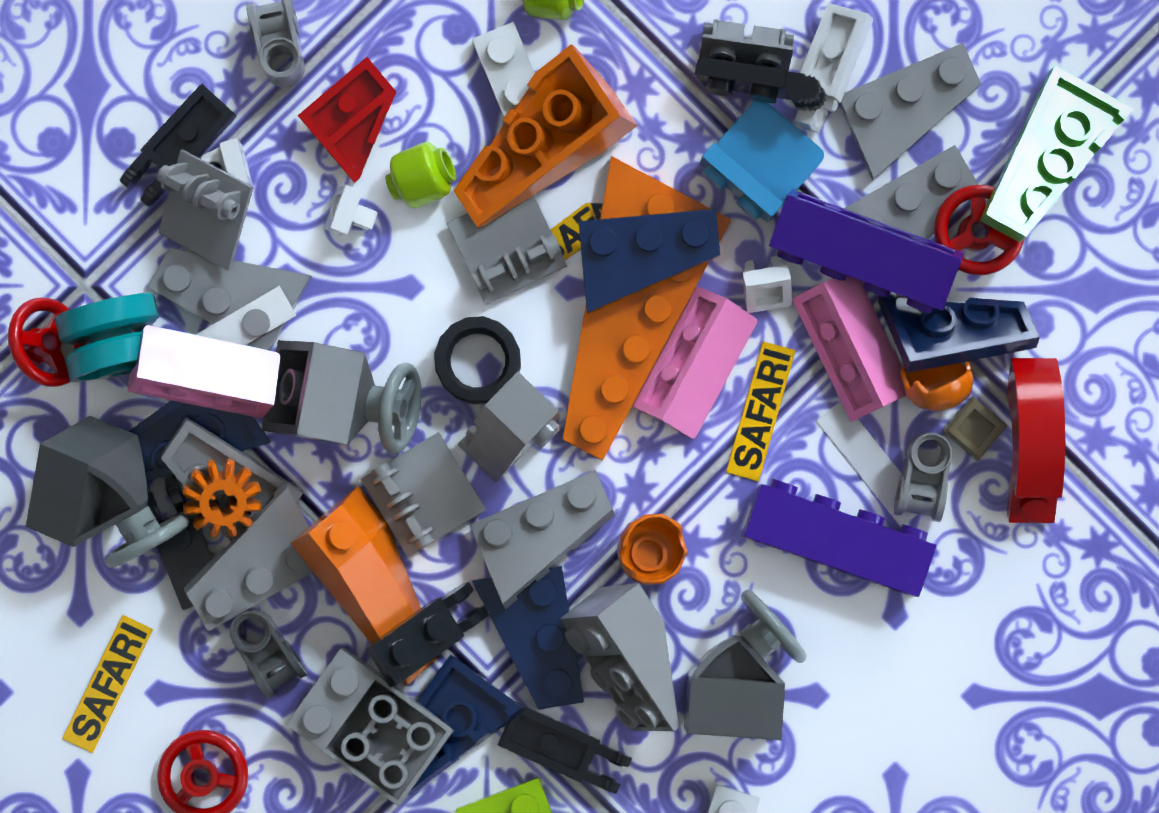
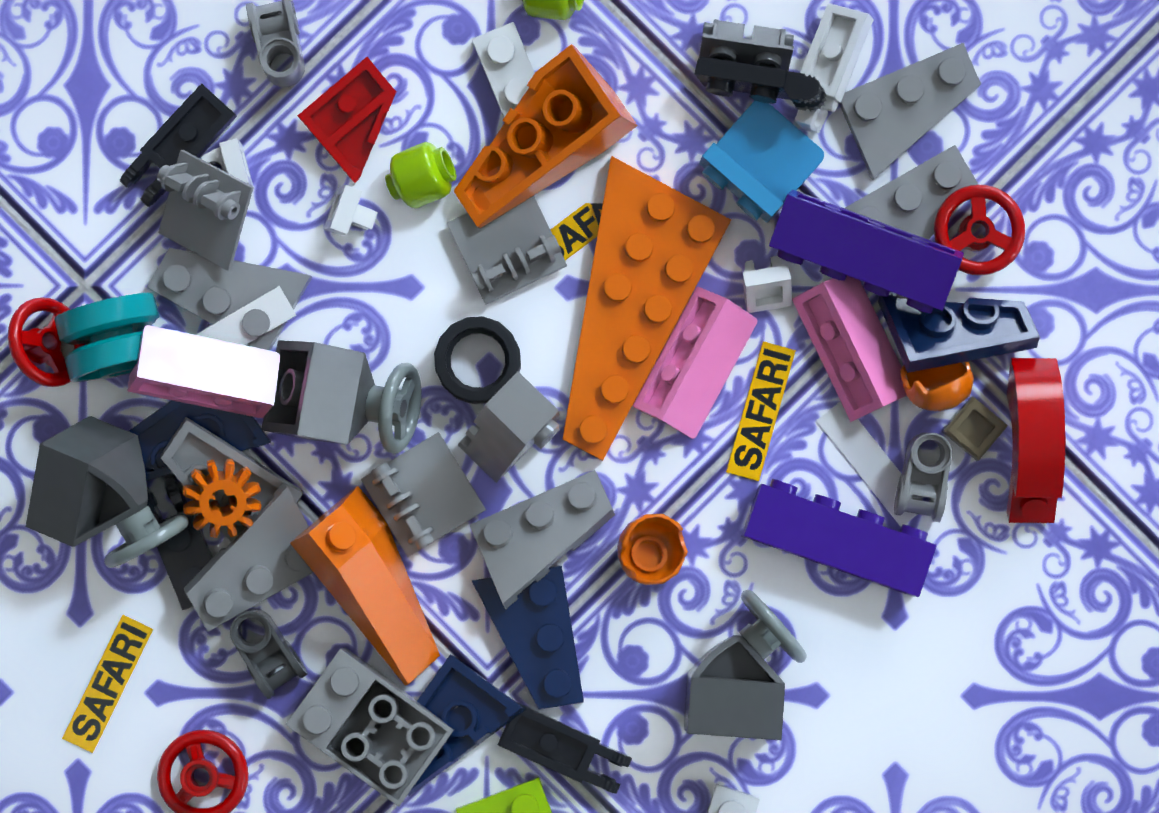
black hinge [365,581,489,687] -> none
light grey slope [560,583,679,732] -> none
dark blue wing [578,209,720,314] -> none
wing [979,65,1133,242] -> none

